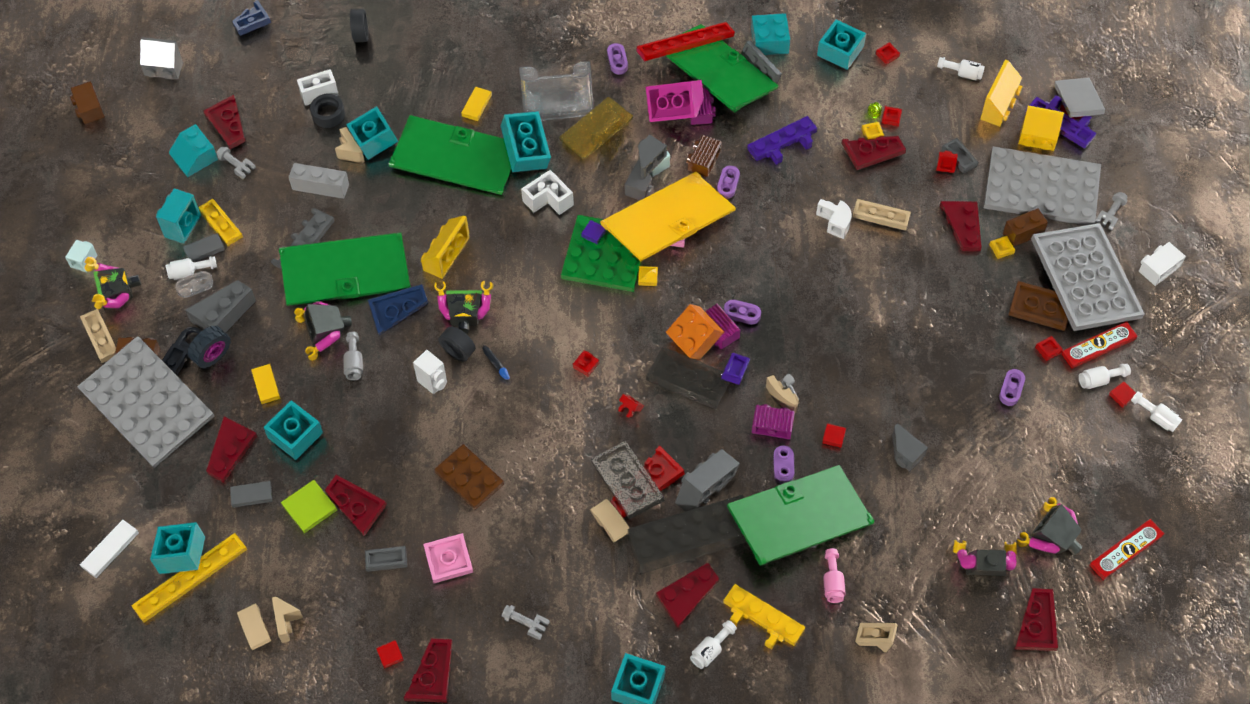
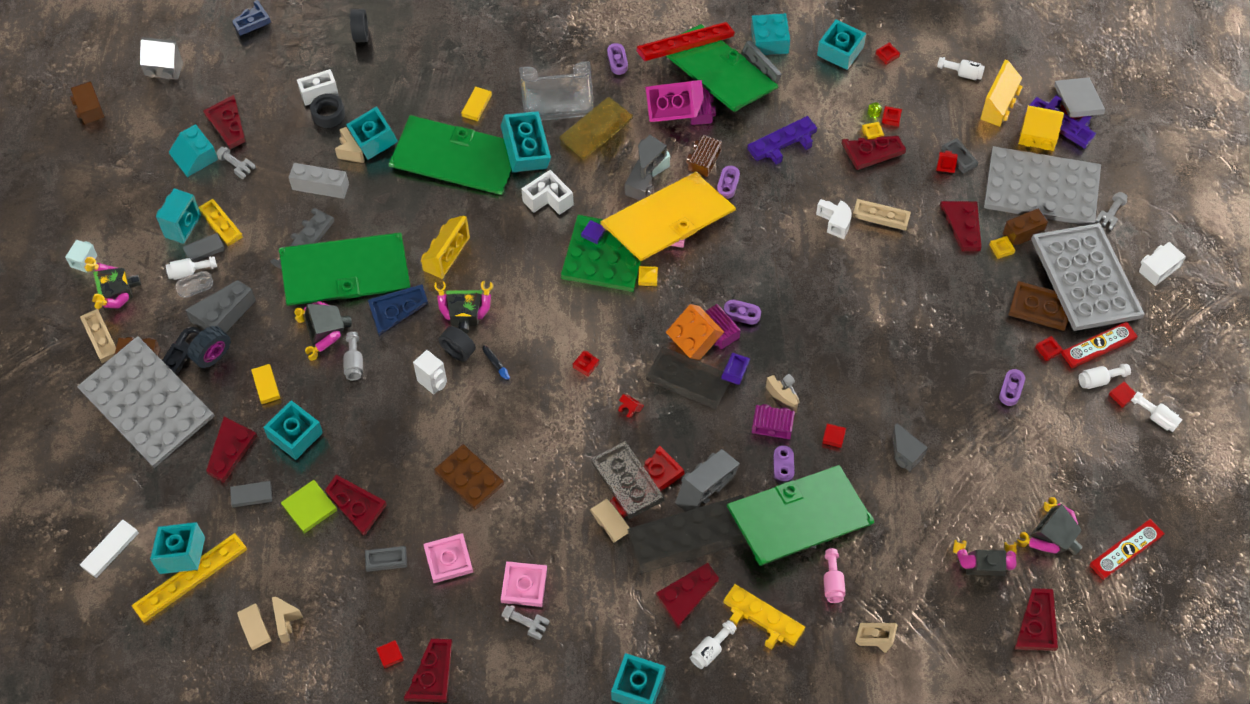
none -> bright pink plate [501,562,547,607]

